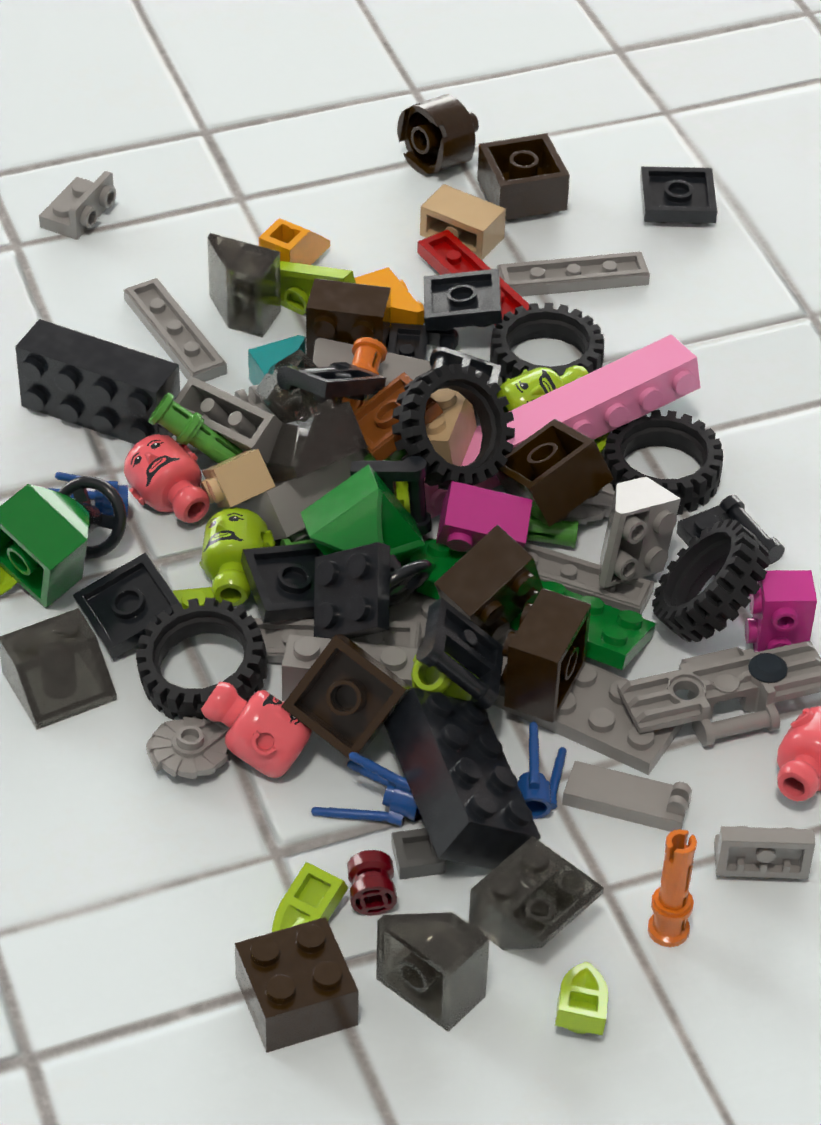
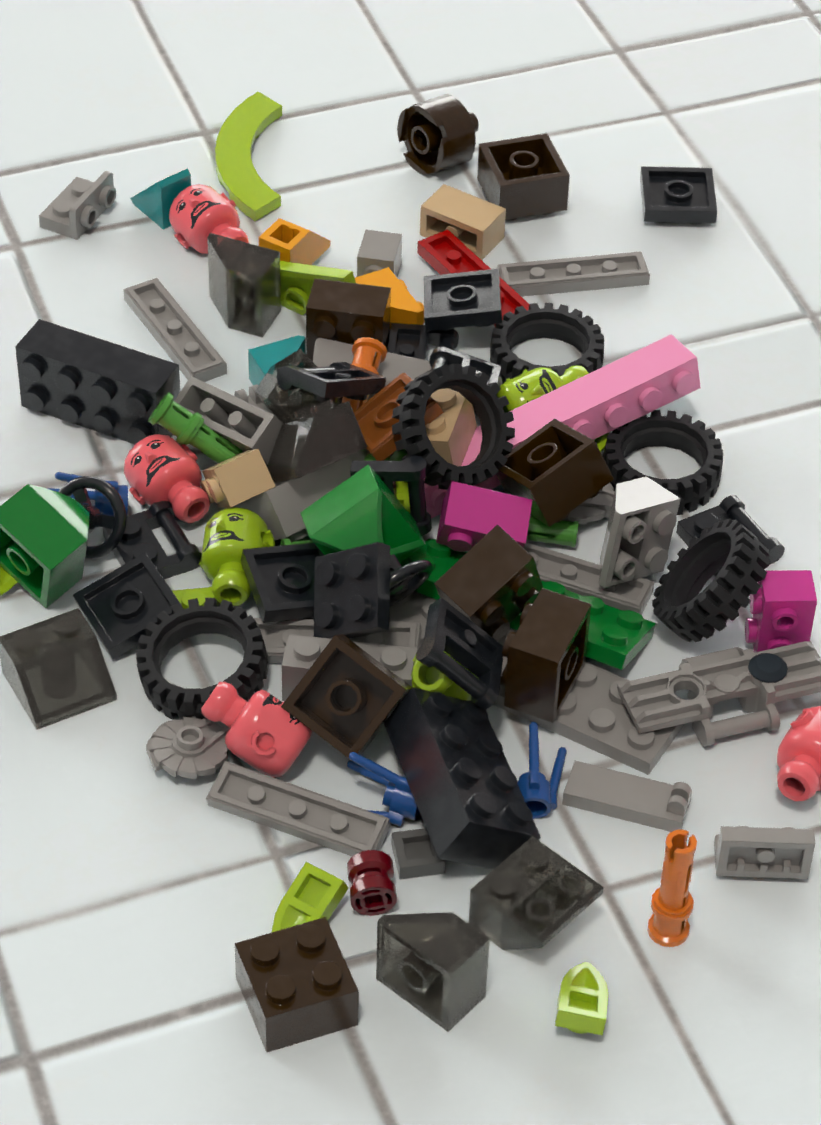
none -> black plate [103,501,202,579]
none -> teal slope [130,168,191,230]
none -> coral piece [169,184,249,261]
none -> light grey tile [206,761,391,856]
none -> lime tile [215,91,282,221]
none -> light grey brick [357,230,402,277]

